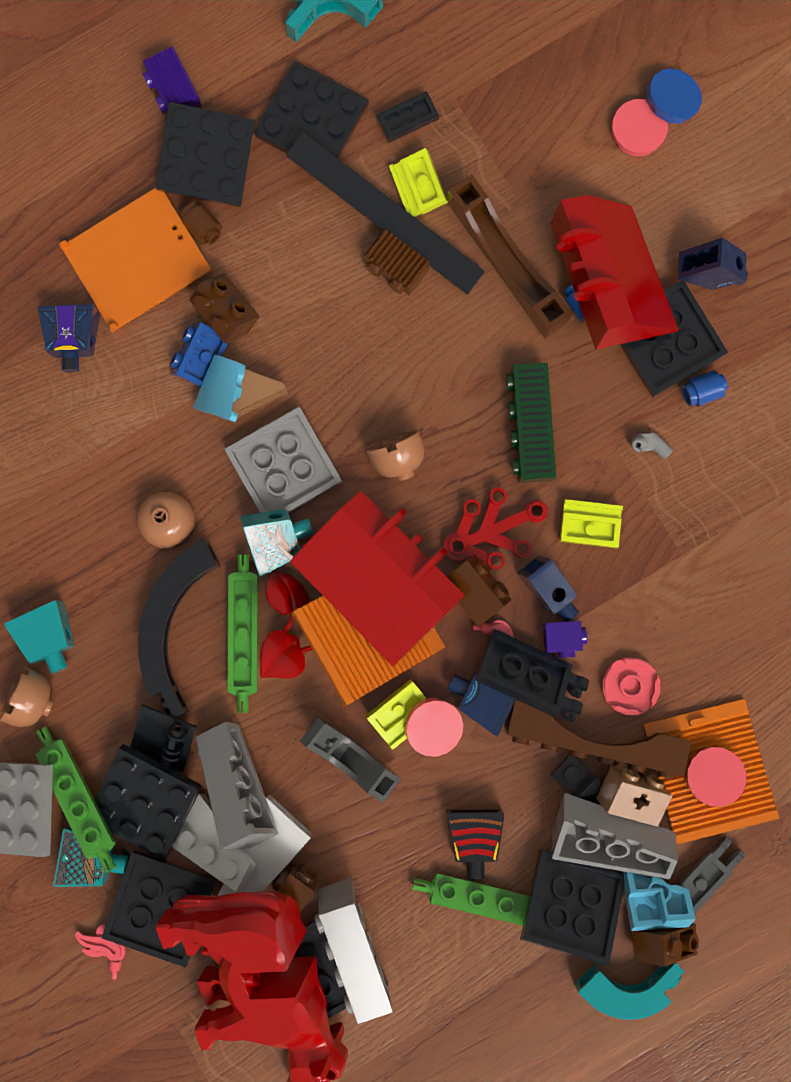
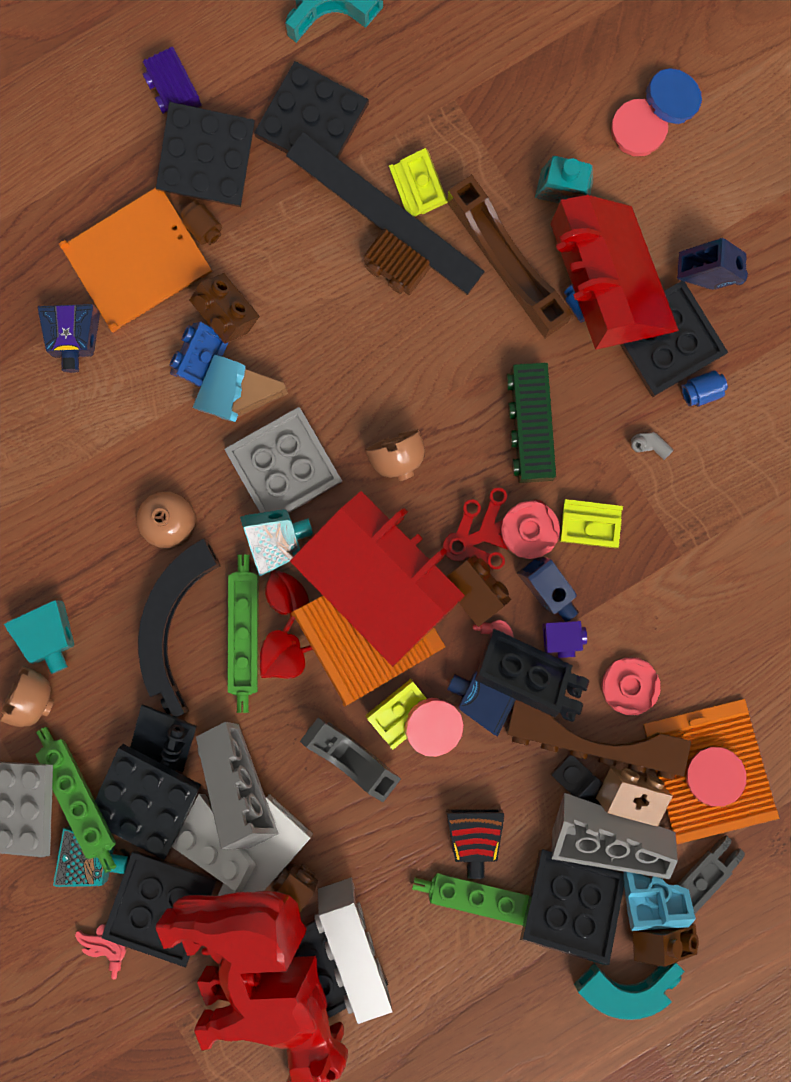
black plate [376,91,439,143] -> none
none -> coral tile [501,501,560,559]
none -> teal torso [535,156,593,203]

